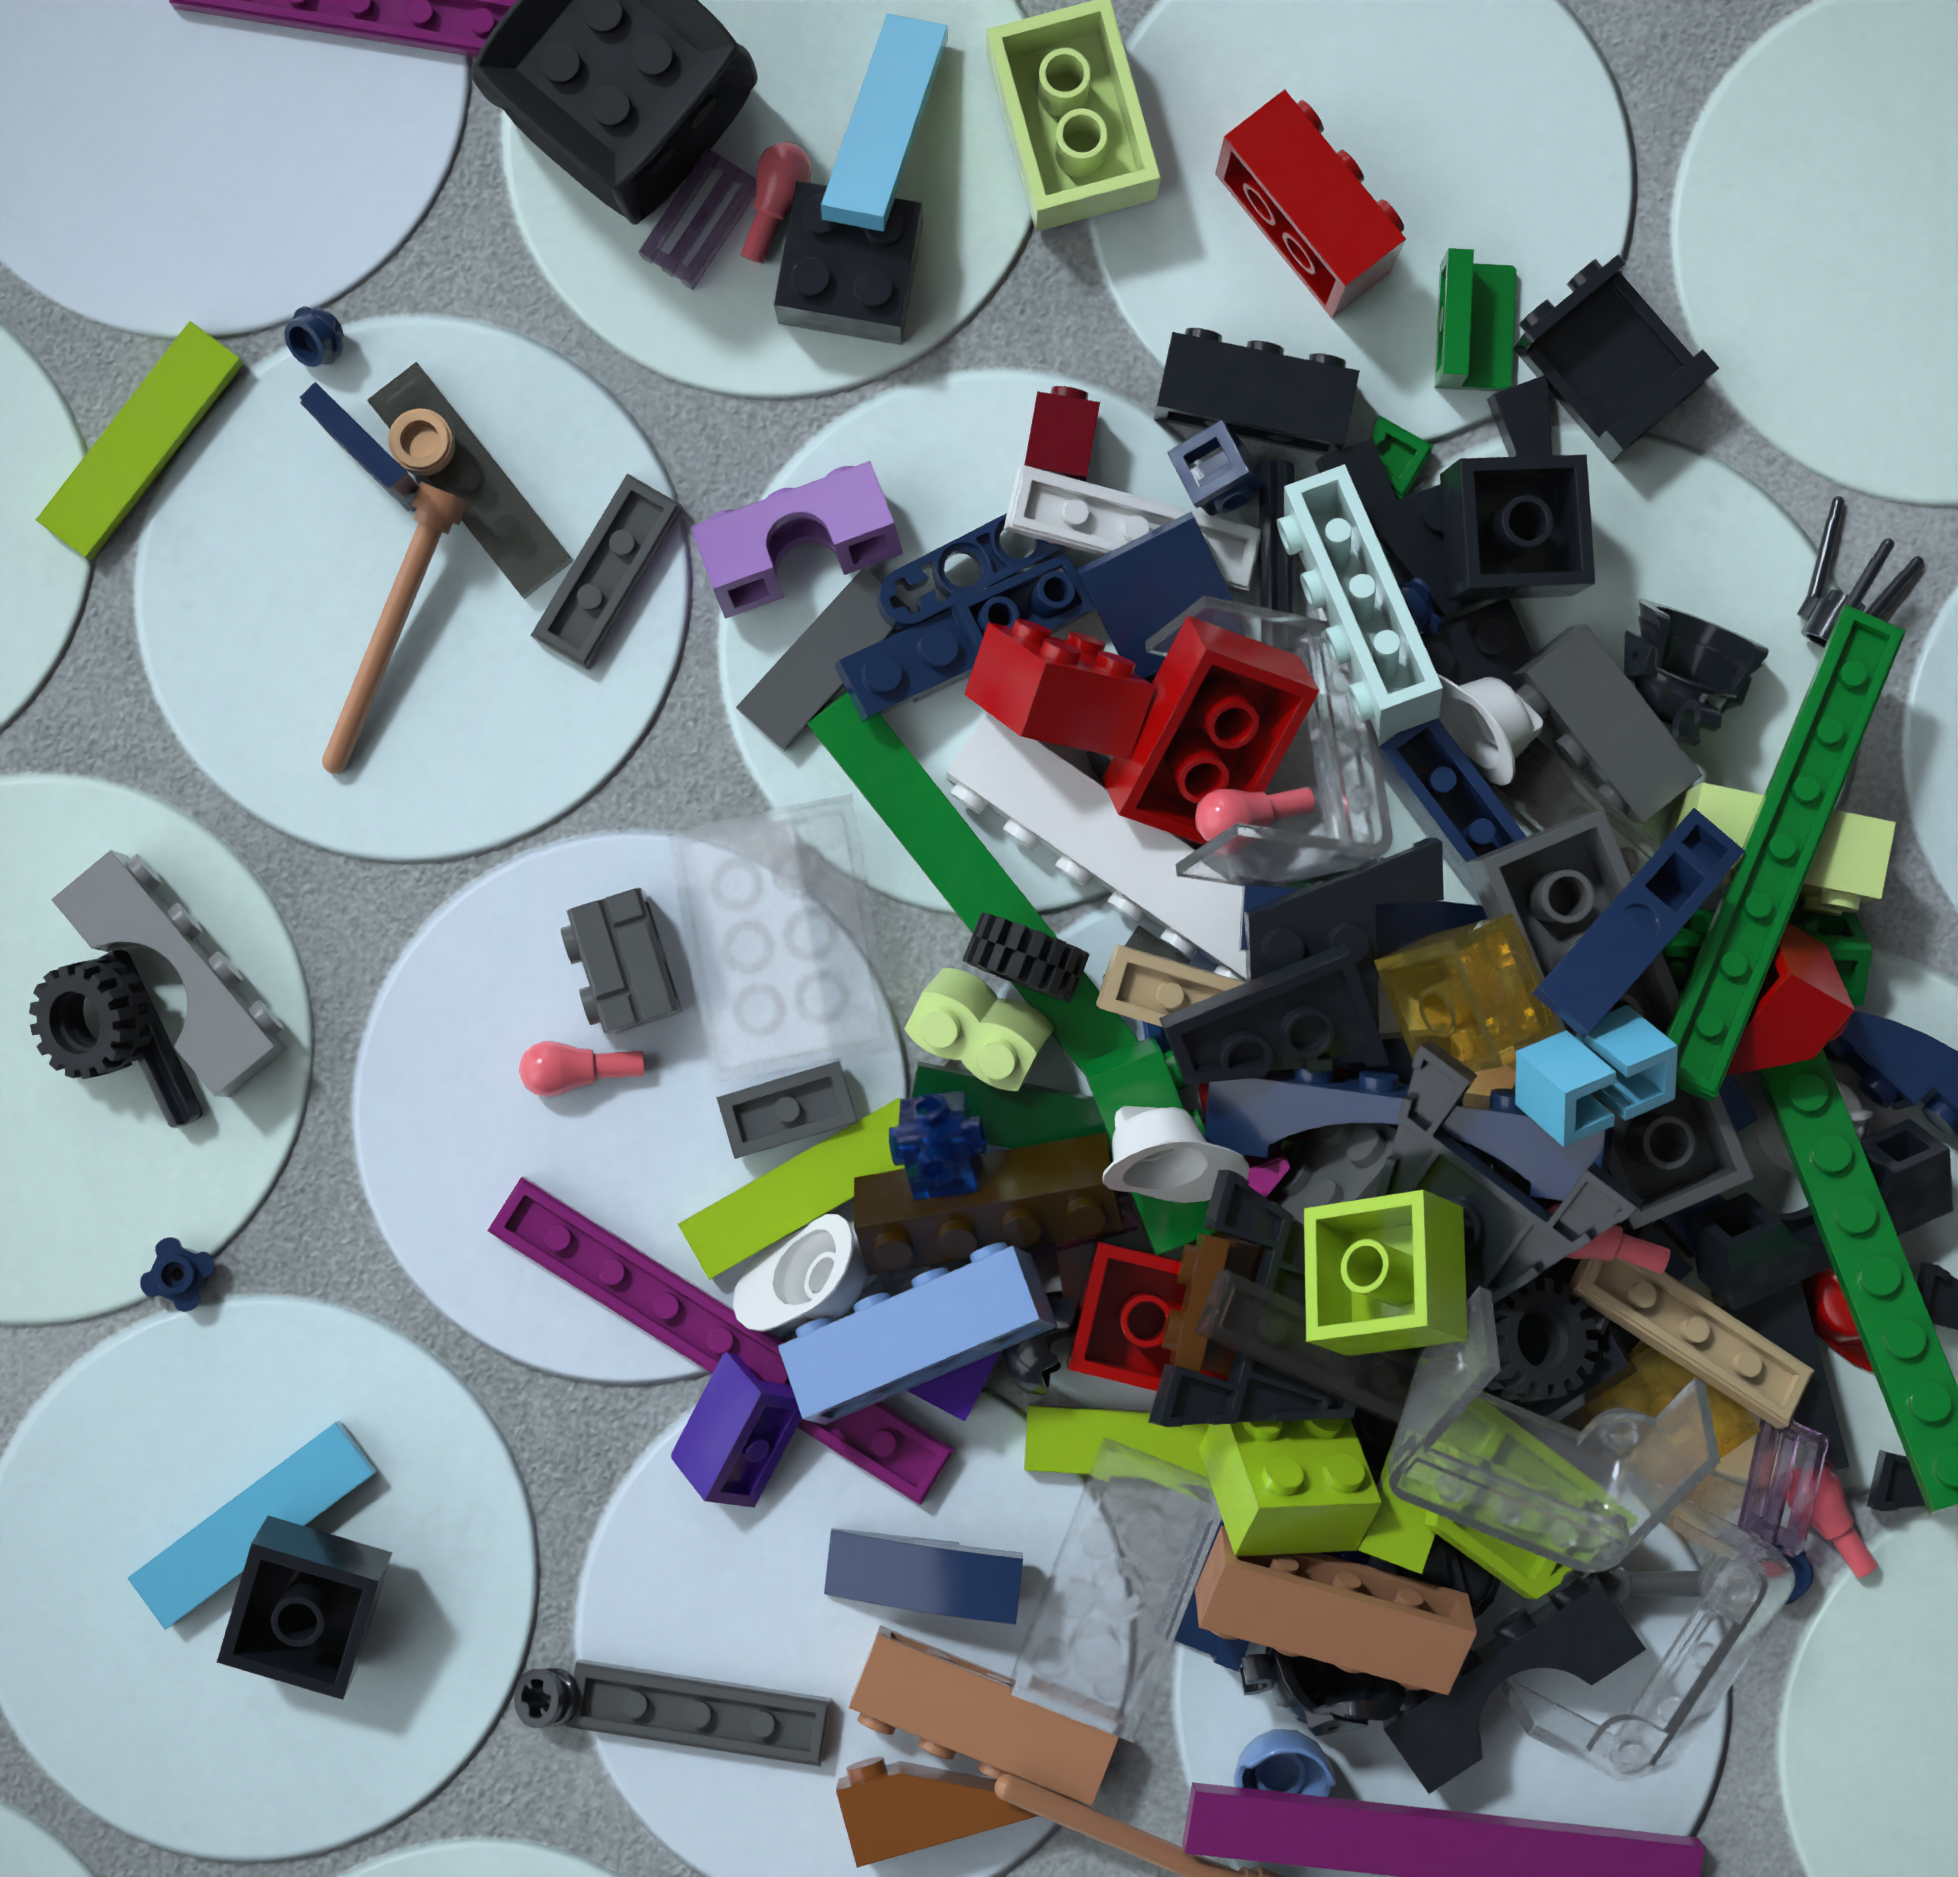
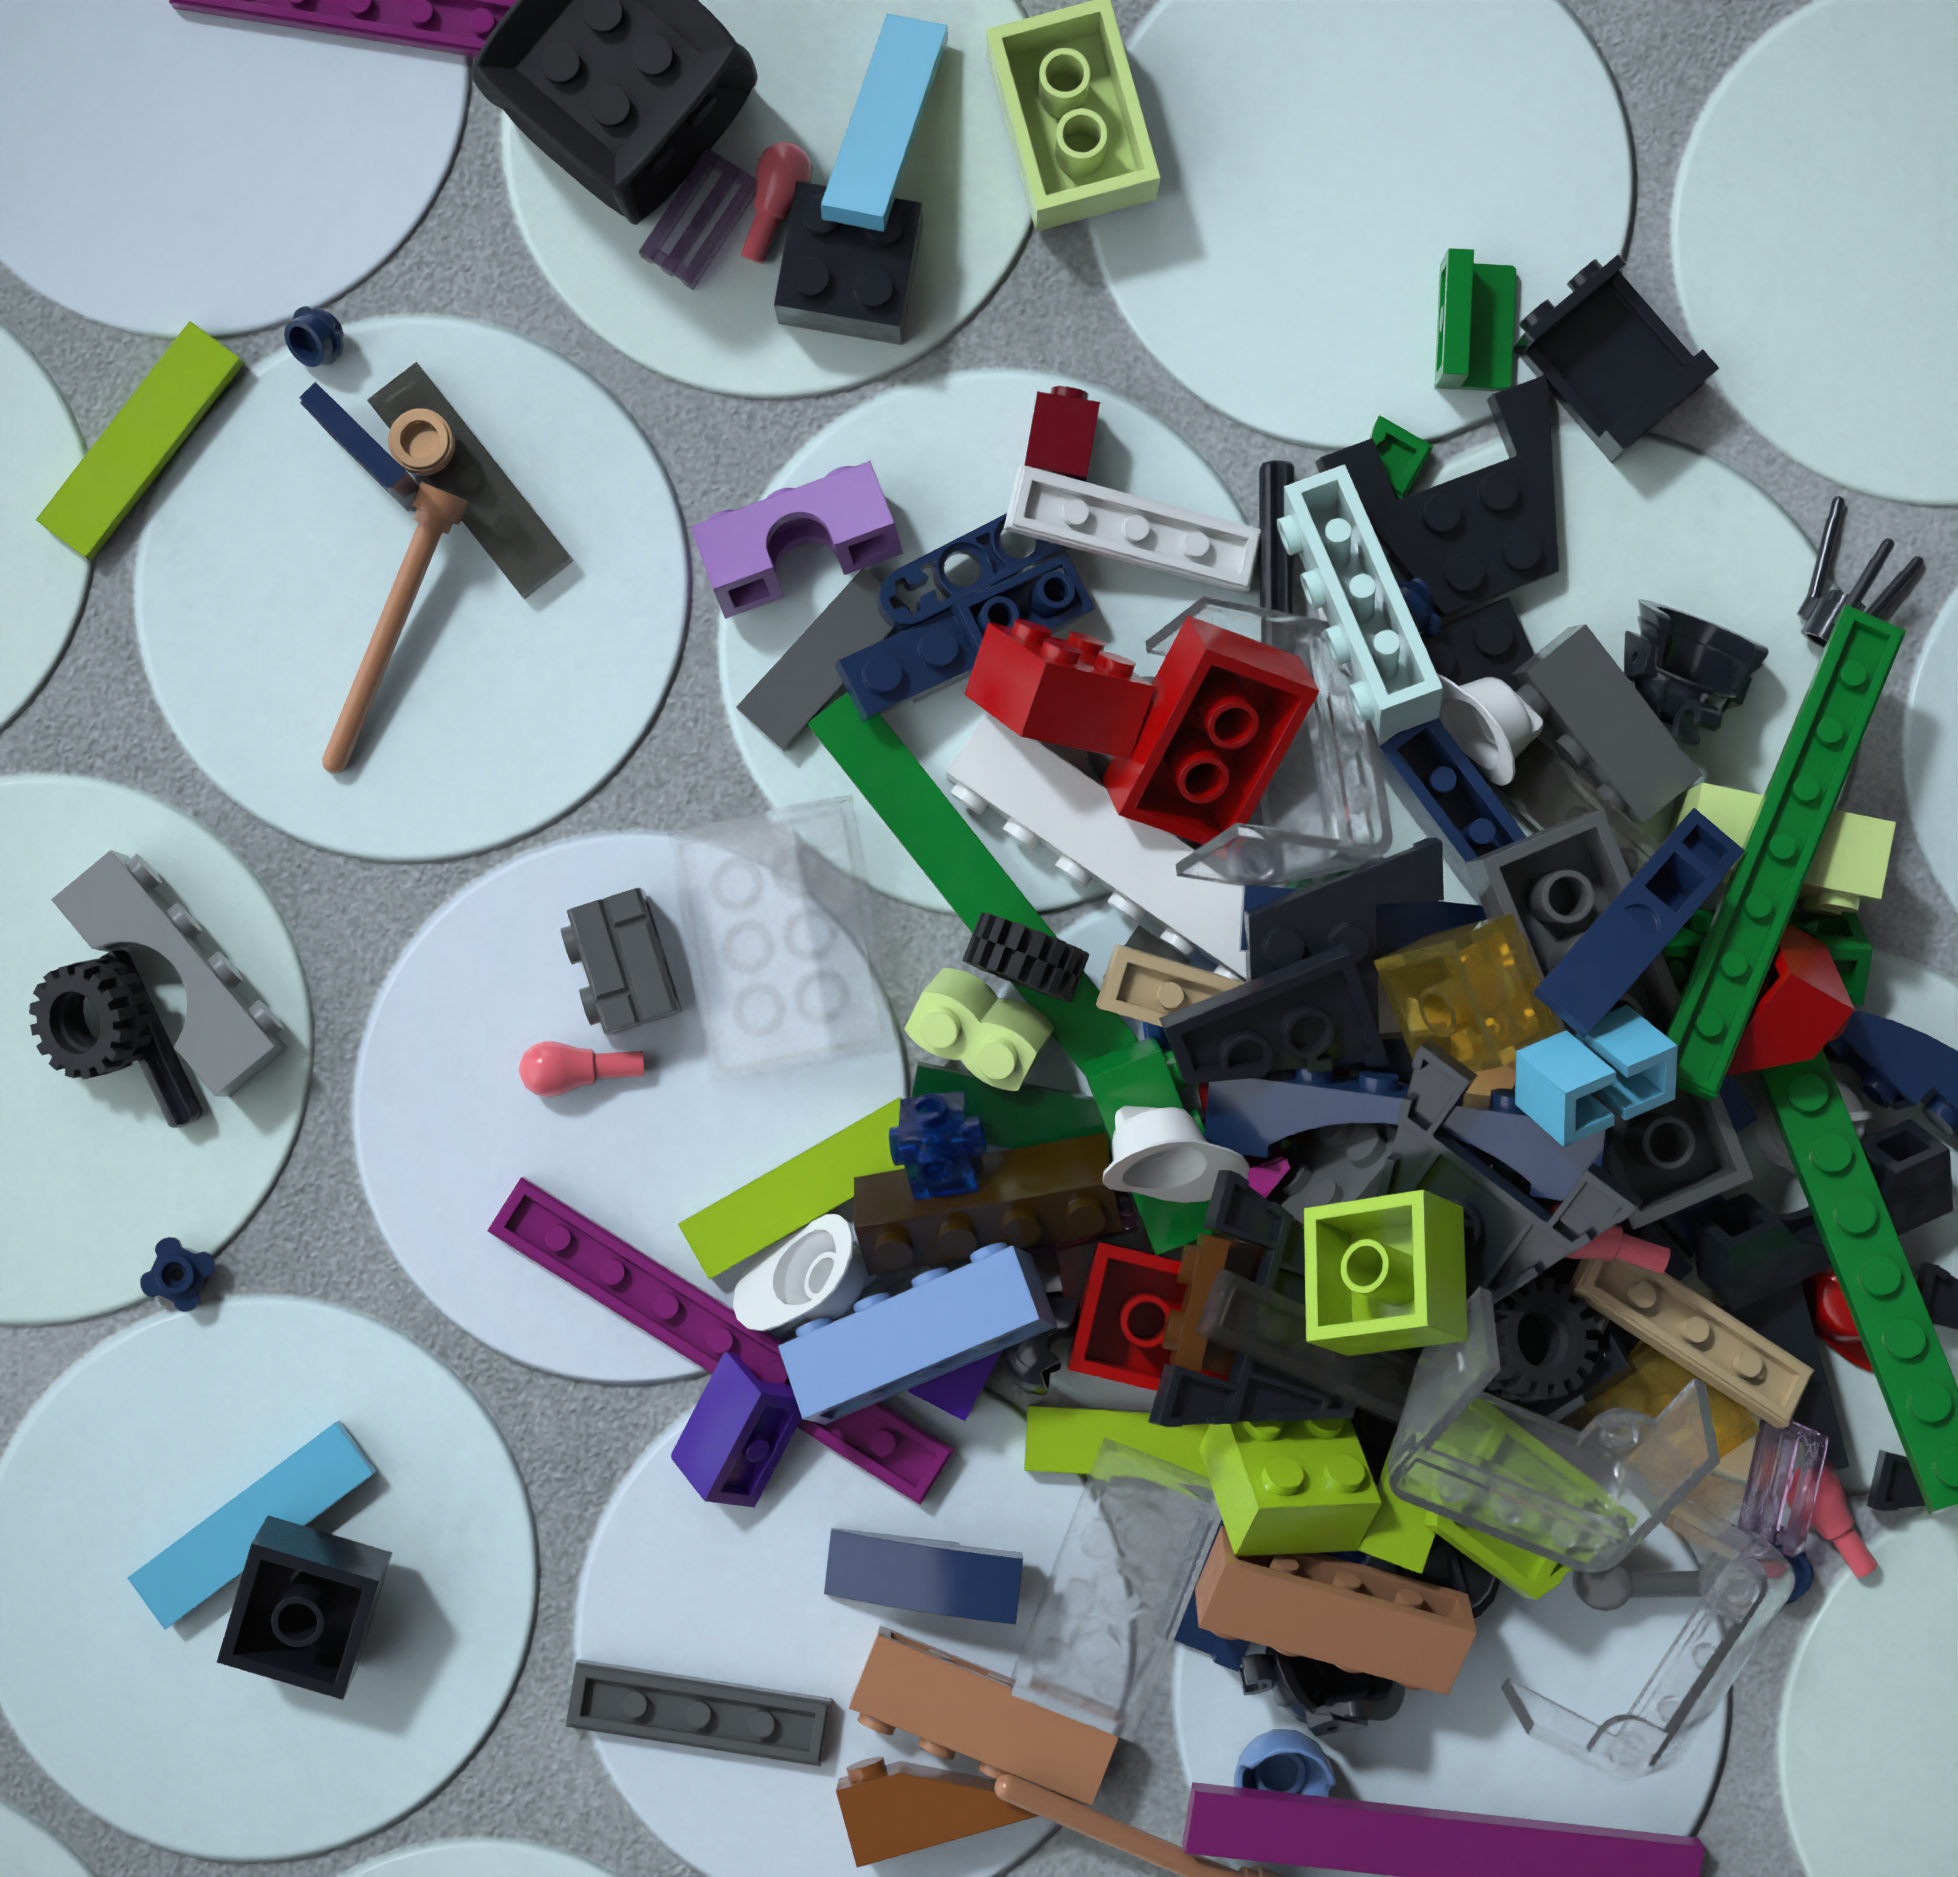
black bush [514,1668,579,1728] -> none
dark grey tile [530,473,683,670] -> none
dark grey plate [716,1061,858,1159] -> none
dark blue tile [1076,512,1246,679] -> none
black brick [1154,328,1360,455] -> none
dark blue brick [1167,420,1265,516] -> none
coral piece [1195,787,1315,846] -> none
red brick [1215,89,1406,318] -> none
black arch [1383,1570,1647,1794] -> none
black brick [1440,454,1595,601] -> none

